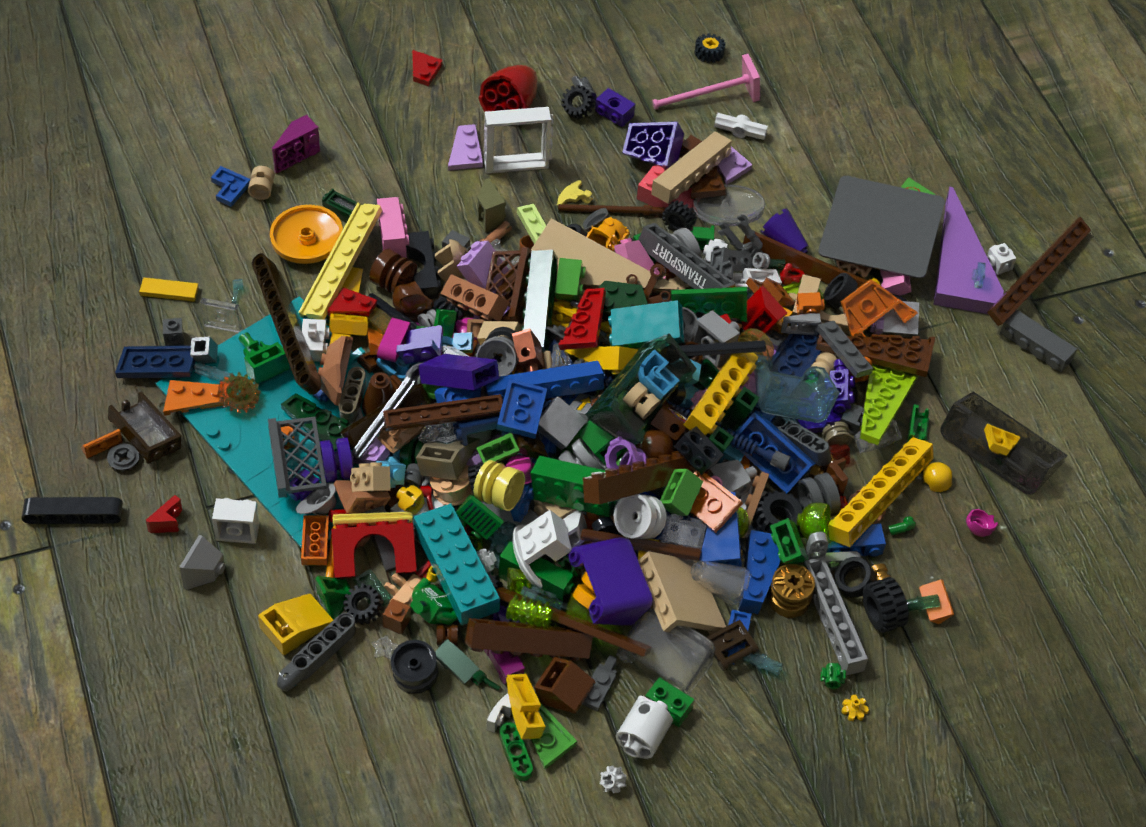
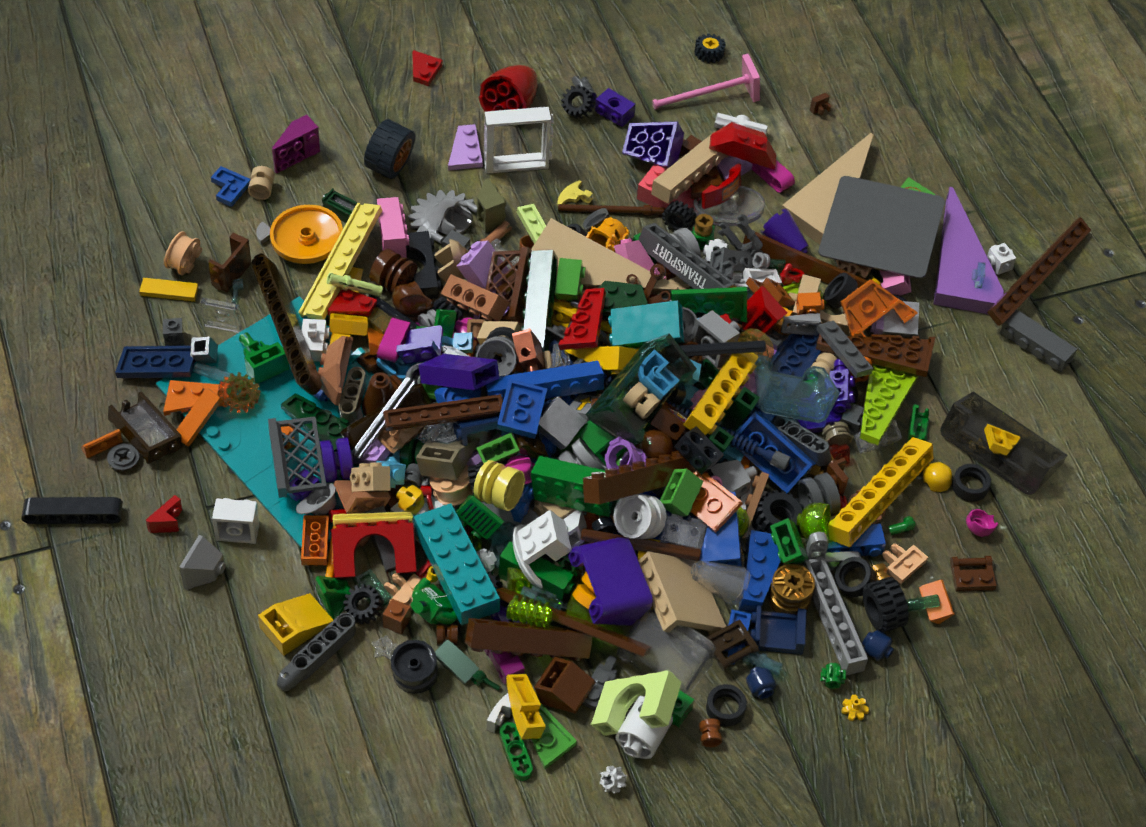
none -> light nougat wheel [164,231,202,275]
none -> orange tile [176,388,223,447]
none -> reddish brown panel [208,232,252,292]
none -> light grey tile [256,222,270,245]
none -> yellowish green pin [326,273,383,297]
none -> black wheel [364,119,415,179]
none -> light grey piece [408,190,477,244]
none -> yellowish green arch [591,671,682,736]
none -> pearl gold wheel [694,214,713,237]
none -> dark orange wheel [699,718,722,747]
none -> red slope [702,163,741,209]
none -> black tyre [706,684,747,727]
none -> red wedge [709,122,777,170]
none -> dark blue head [746,667,776,699]
none -> dark pink beam [750,160,795,193]
none -> dark blue panel [750,605,806,655]
none -> tan slope [781,133,874,245]
none -> reddish brown tile [810,92,831,115]
none -> dark blue head [862,630,894,661]
none -> light nougat hinge [882,544,928,584]
none -> reddish brown plate [950,556,997,591]
none -> black tyre [952,464,991,502]

